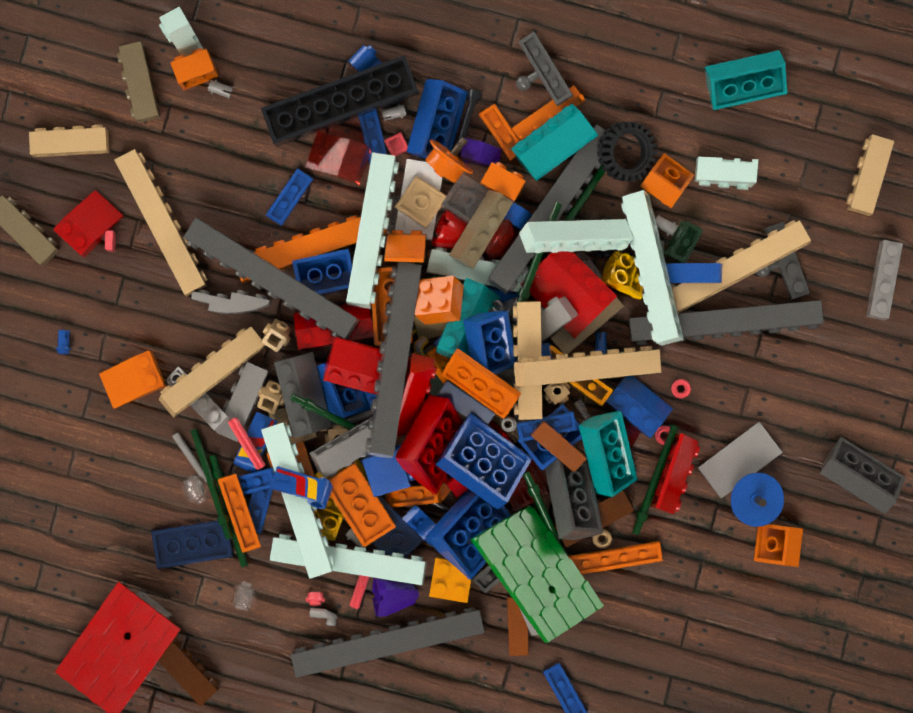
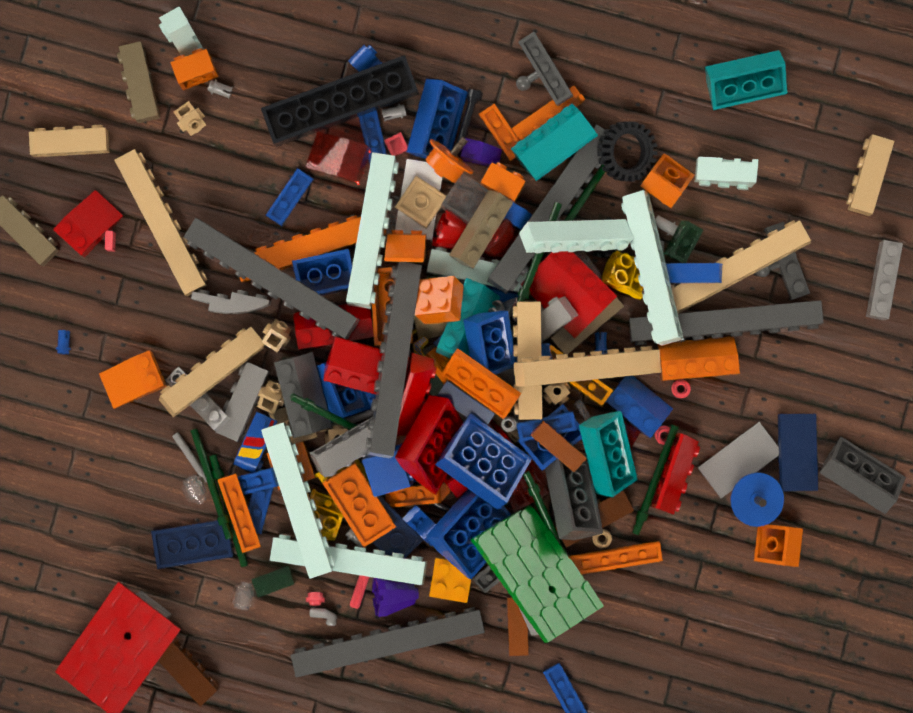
coral axle [228,418,265,470] -> none
blue door [270,466,333,509] -> none
none -> tan brick [174,101,206,136]
none -> clear green brick [251,565,296,598]
none -> orange slope [657,337,740,381]
none -> dark blue tile [778,414,818,491]

